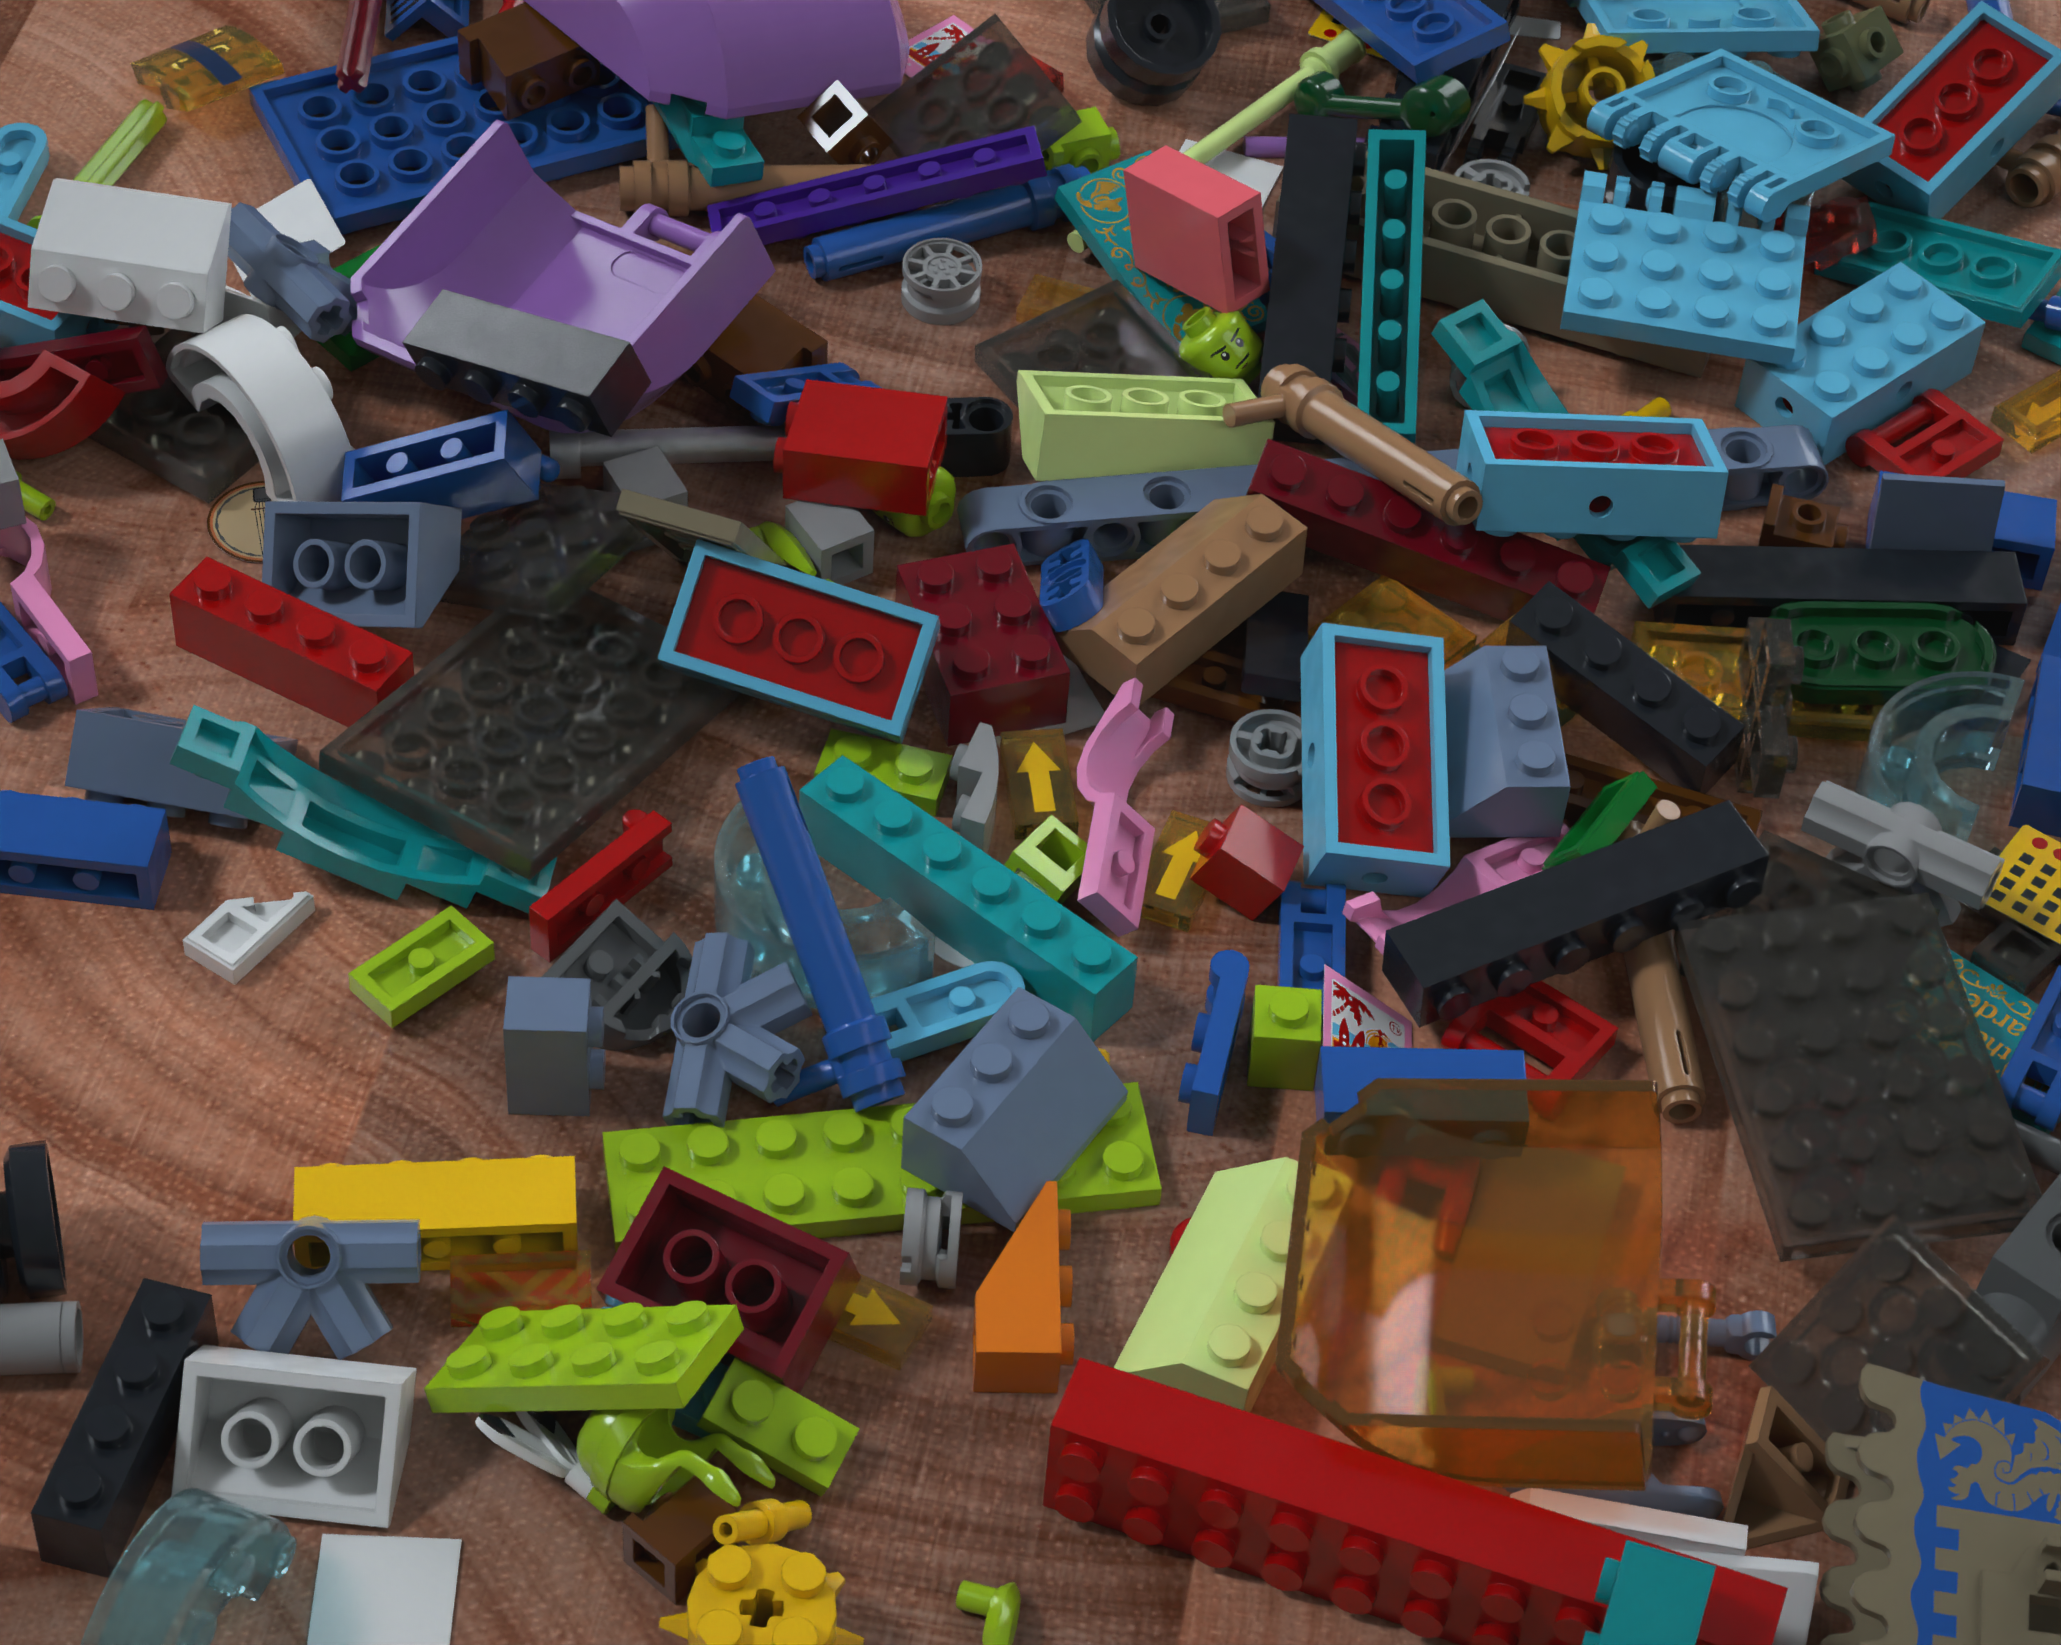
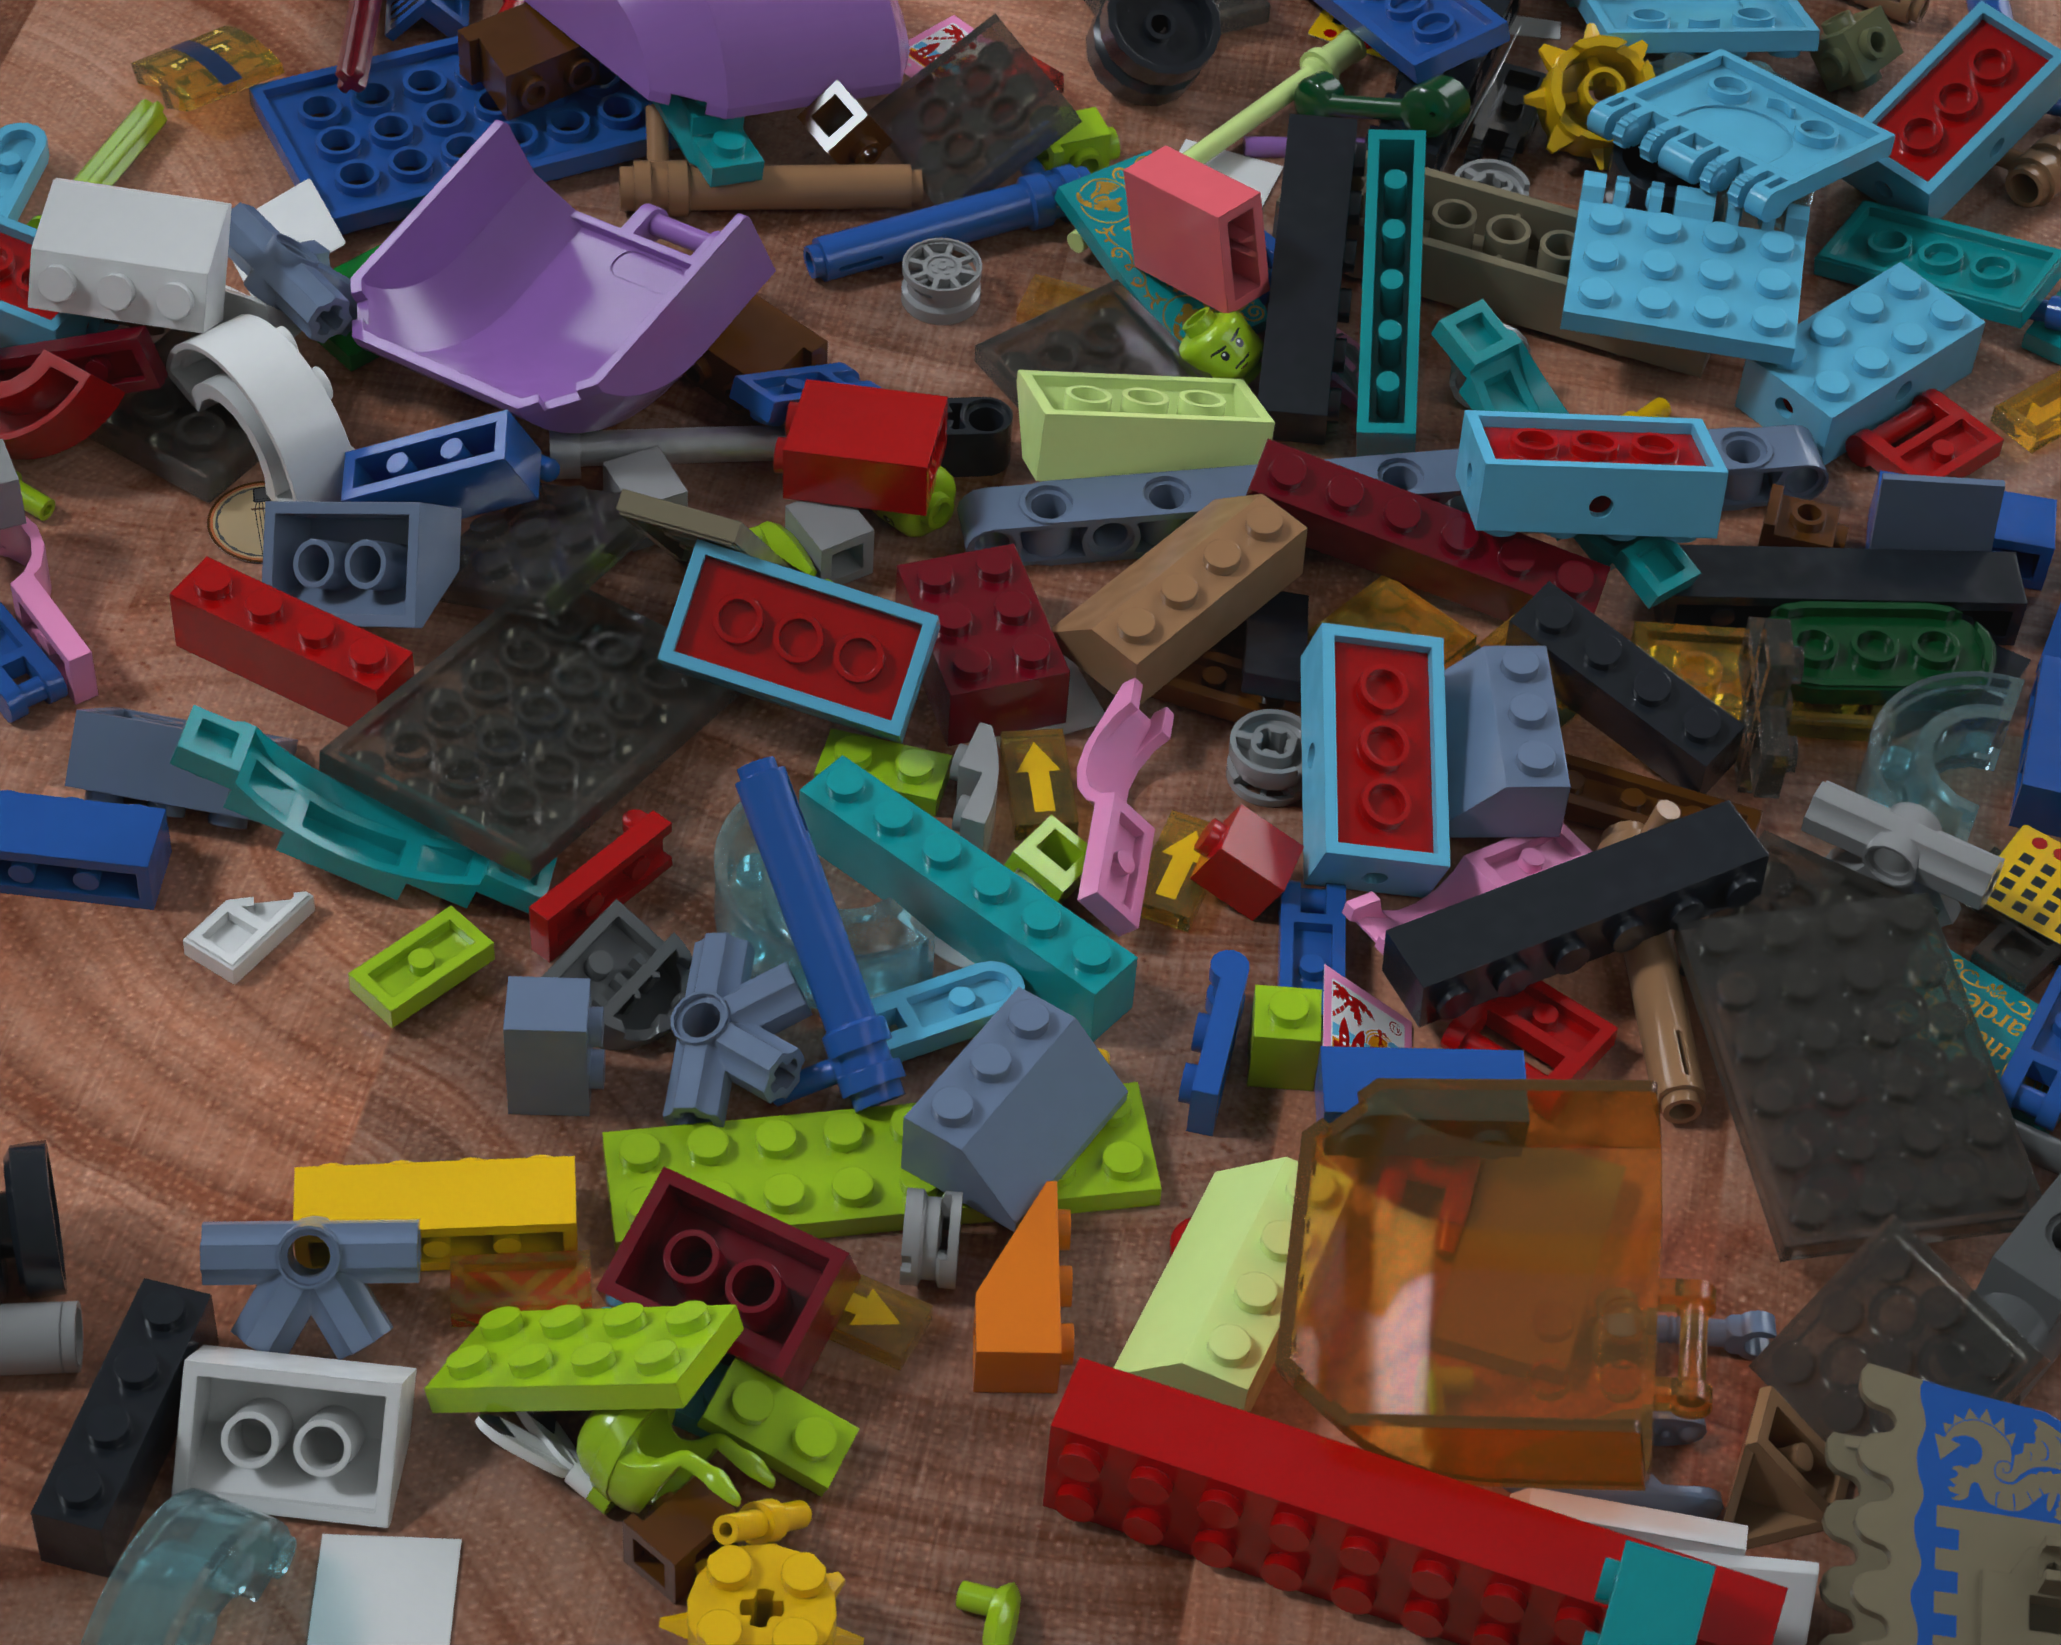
brick [402,289,652,437] -> none
dark purple plate [707,125,1047,245] -> none
blue beam [1039,539,1104,632] -> none
medium nougat cylinder [1223,364,1483,526] -> none
green tile [1542,771,1657,870] -> none
clear red wing [1756,196,1878,271] -> none

